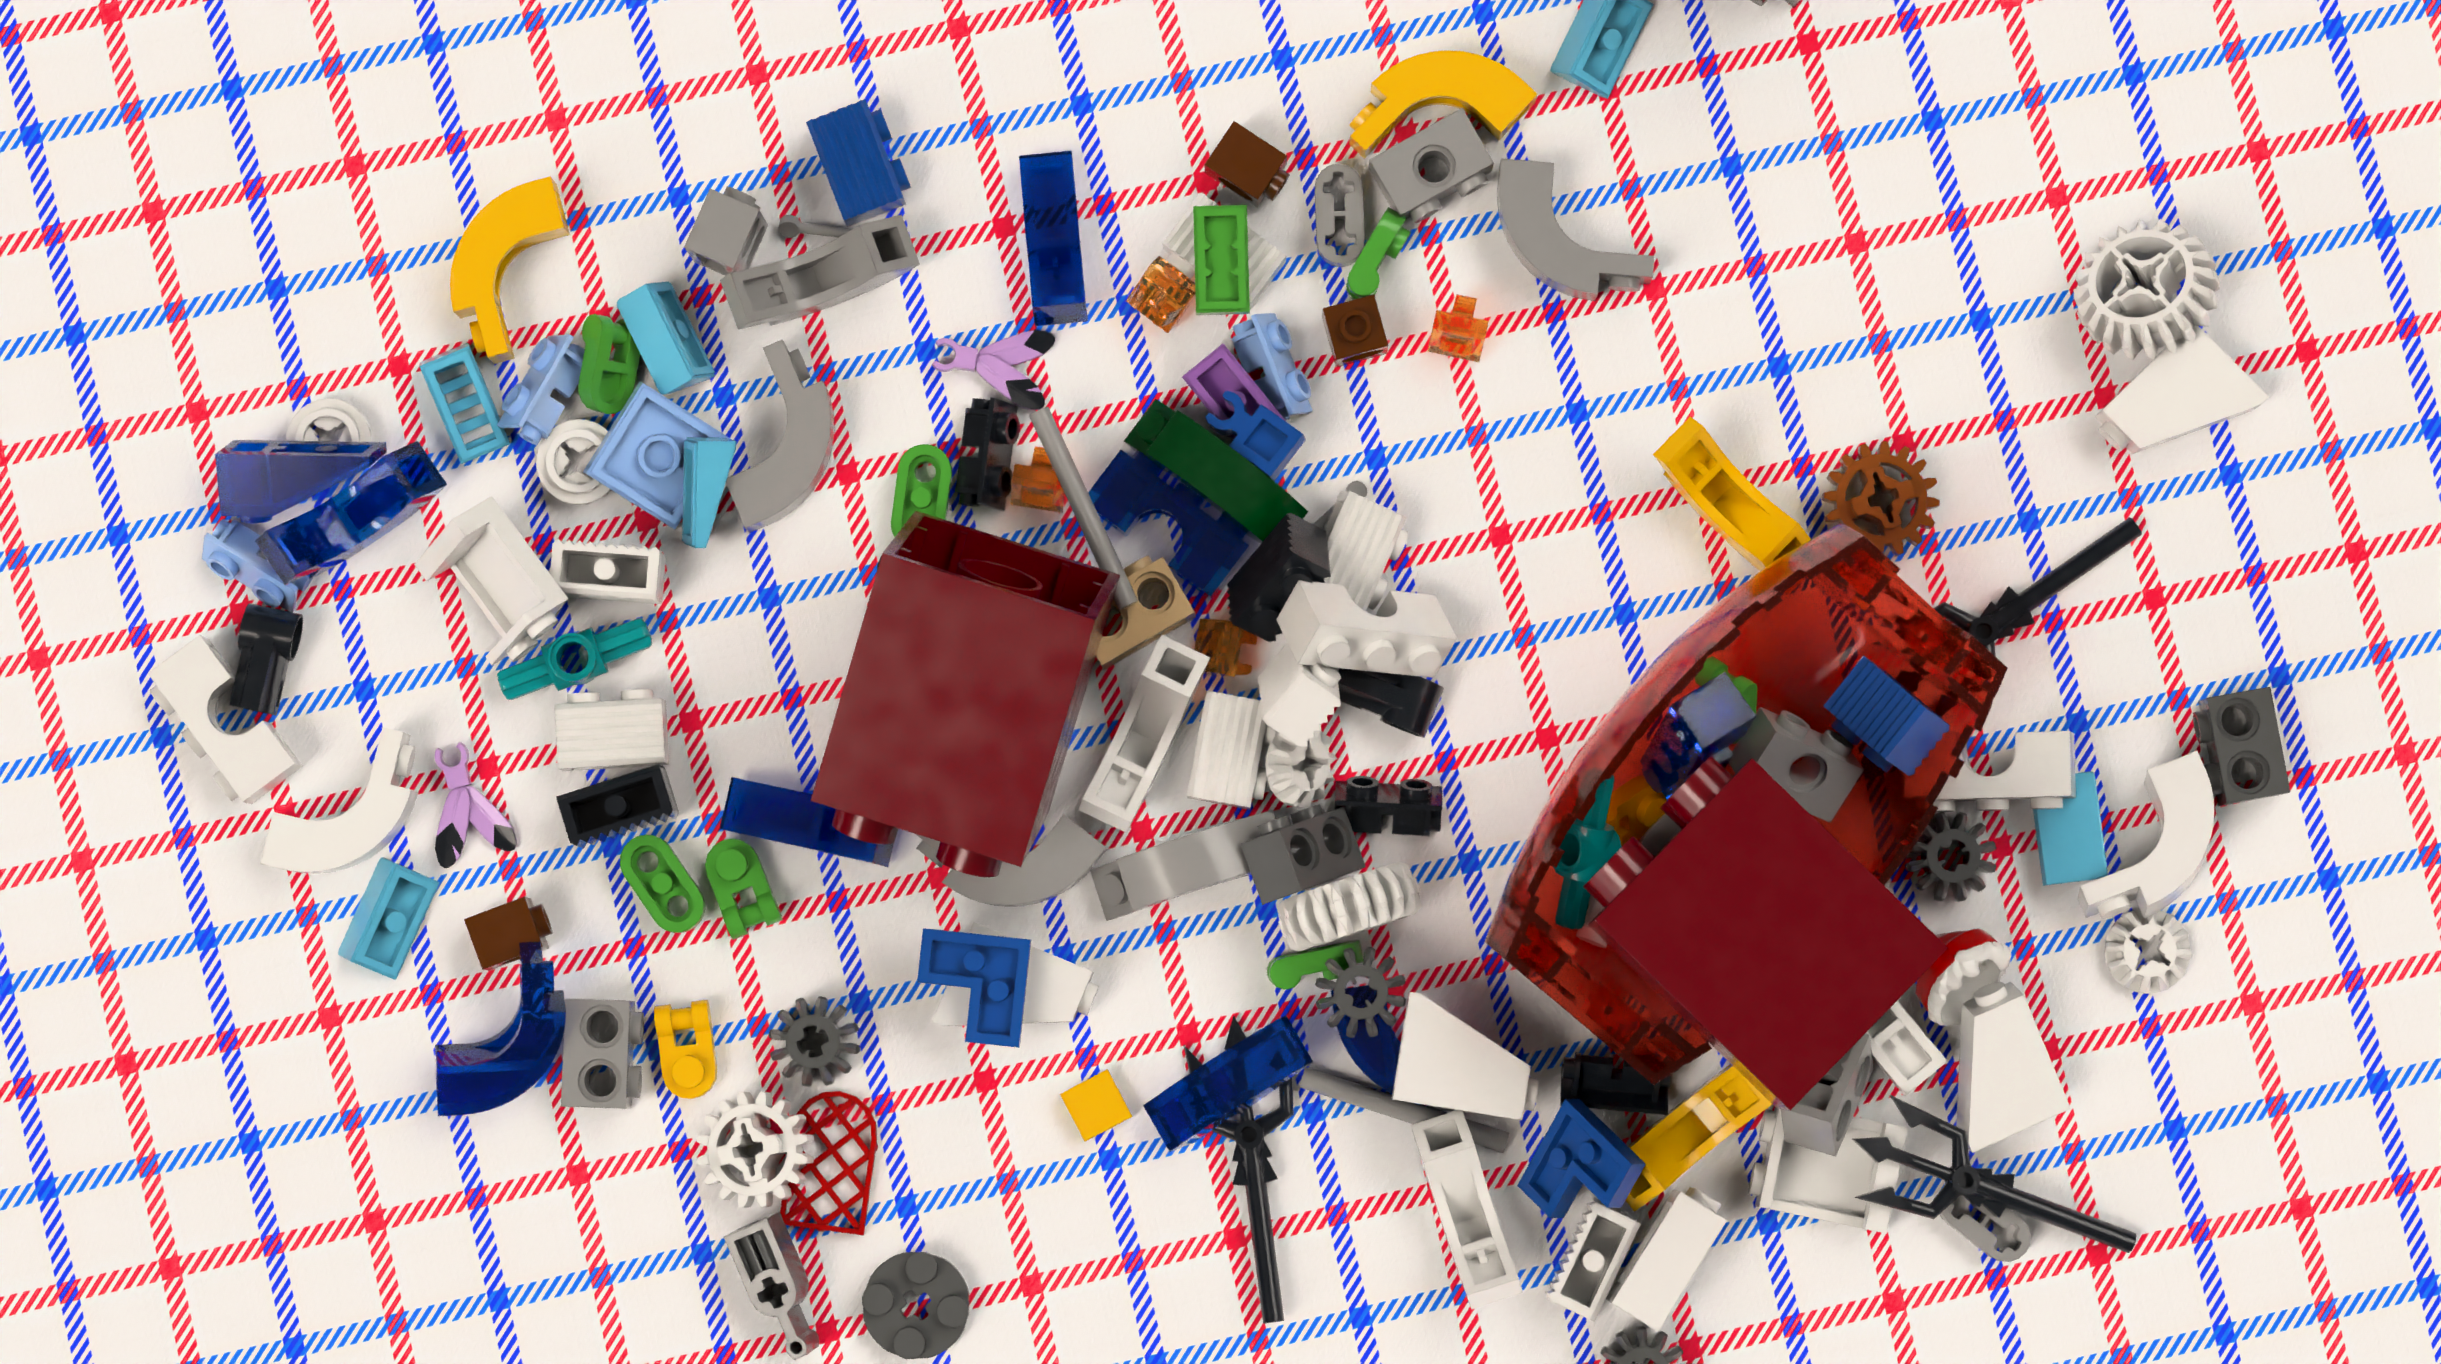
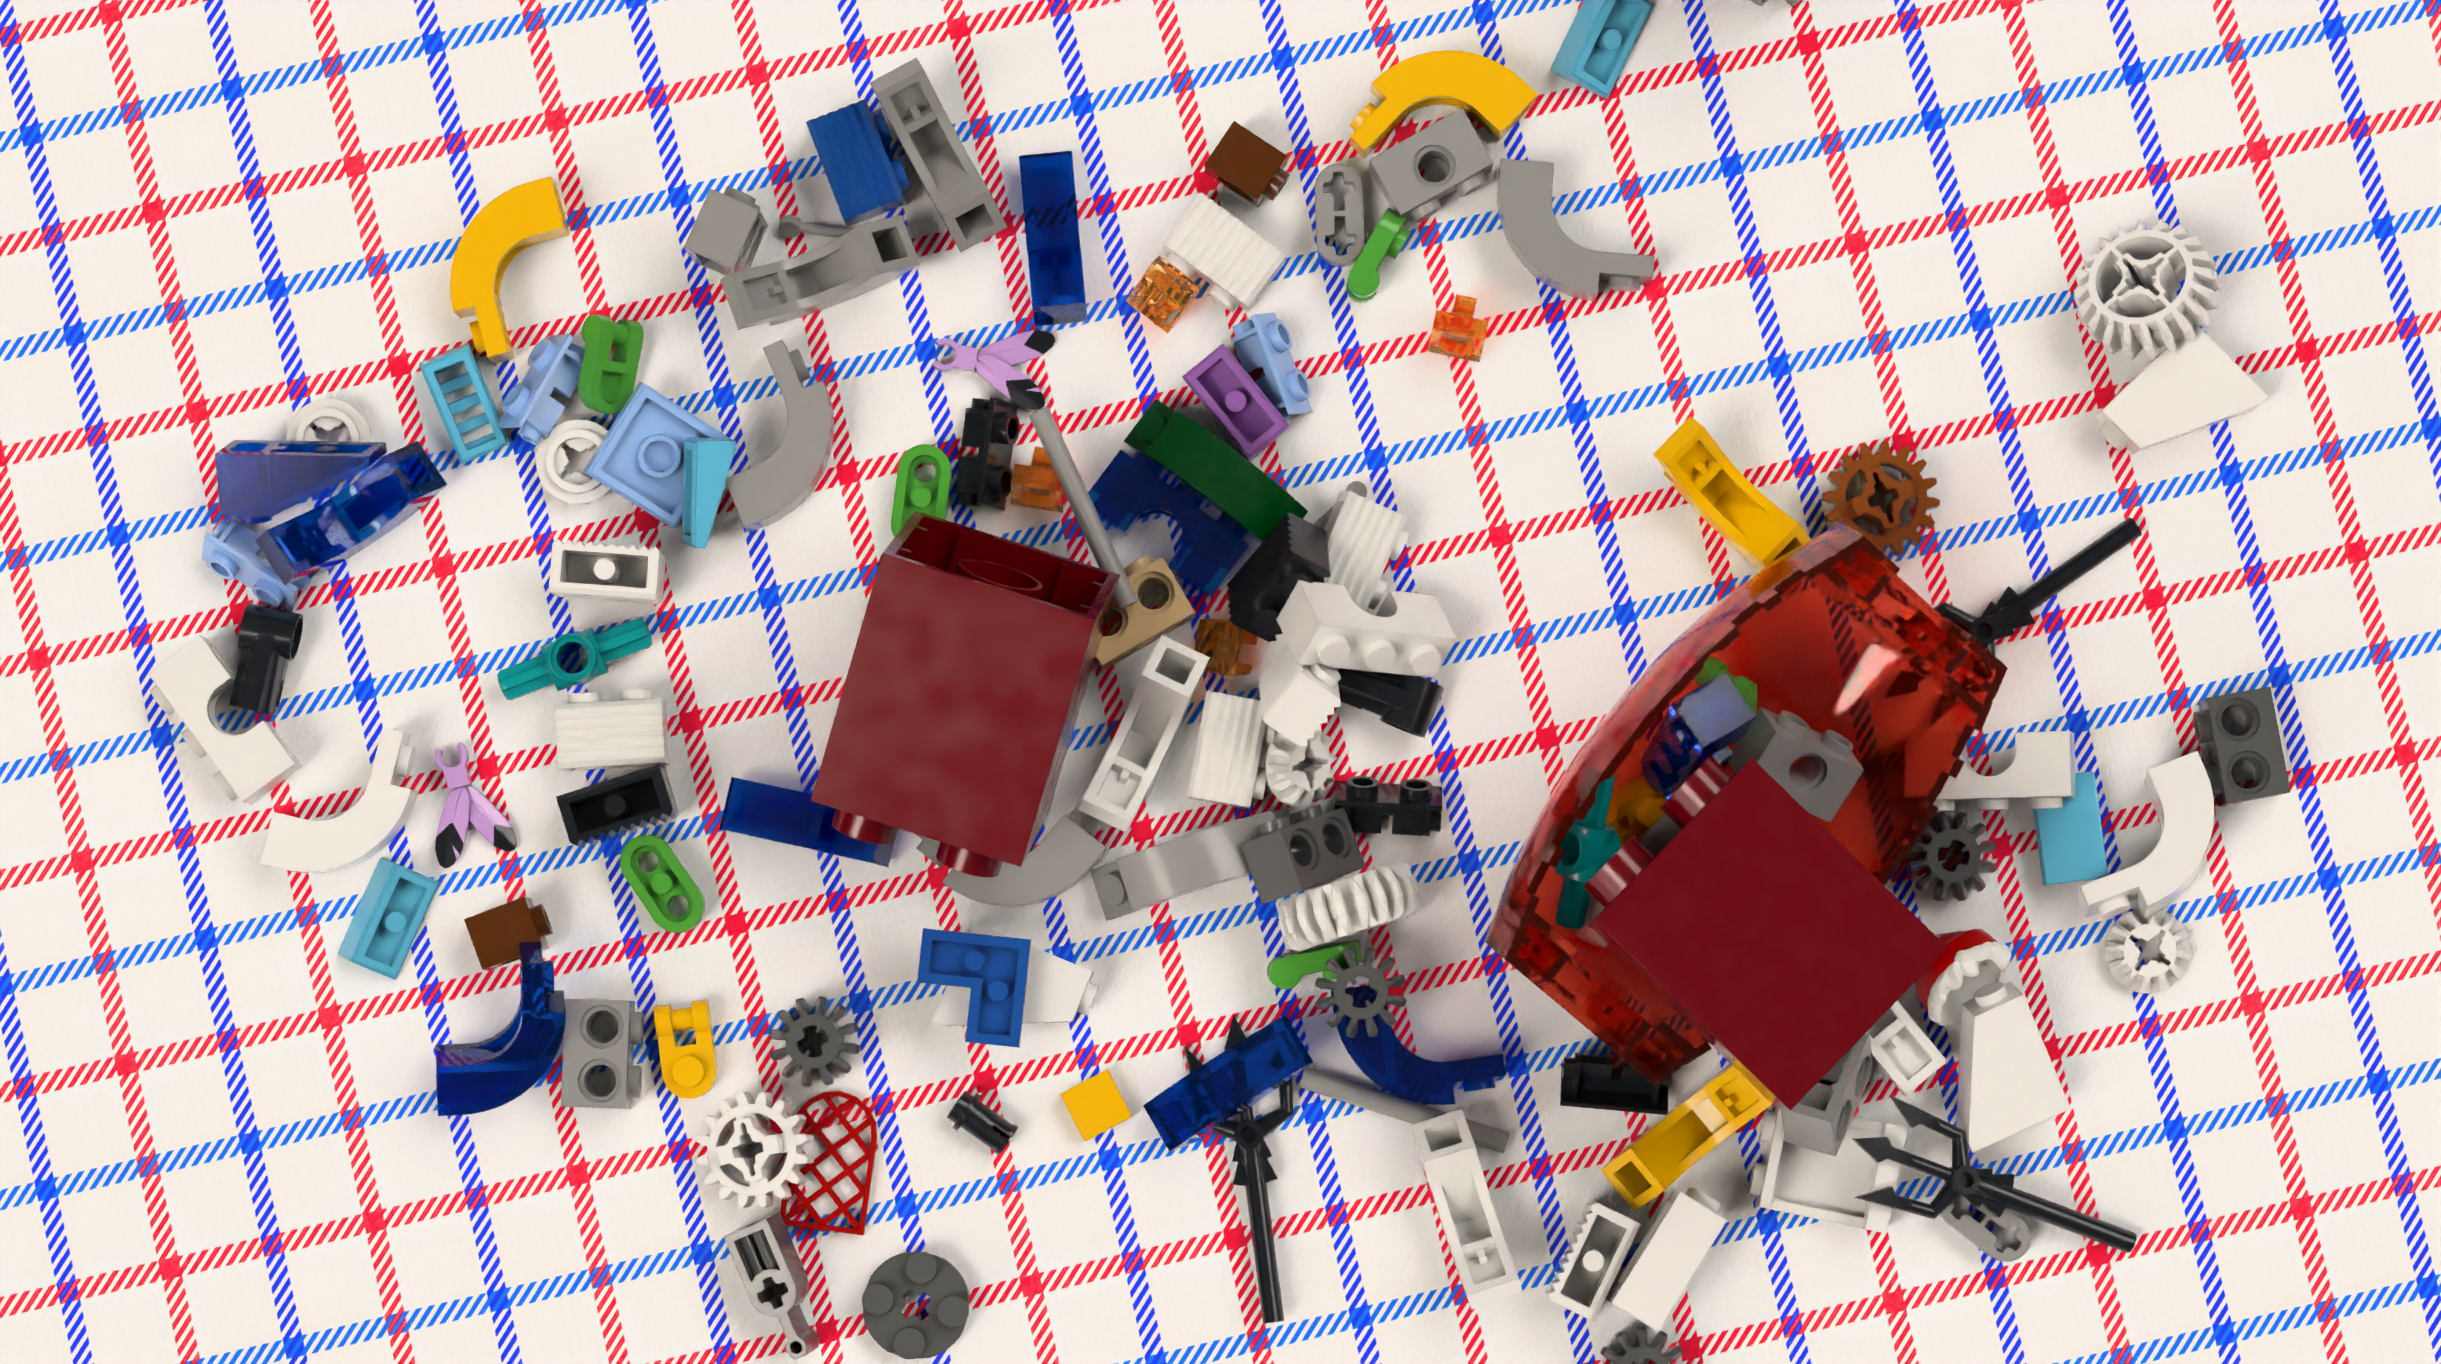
white panel [414,496,568,665] -> none
medium azure slope [617,282,715,395] -> none
bright green plate [705,838,783,940] -> none
bright green plate [1193,205,1250,315] -> none
blue plate [1205,391,1306,481] -> none
reddish brown brick [1322,295,1388,367] -> none
white slope [1392,992,1539,1120] -> none
blue plate [1517,1099,1646,1218] -> none
blue brick [1823,655,1950,776] -> none
none -> light grey arch [870,57,1007,252]
none -> black pin [947,1091,1018,1155]

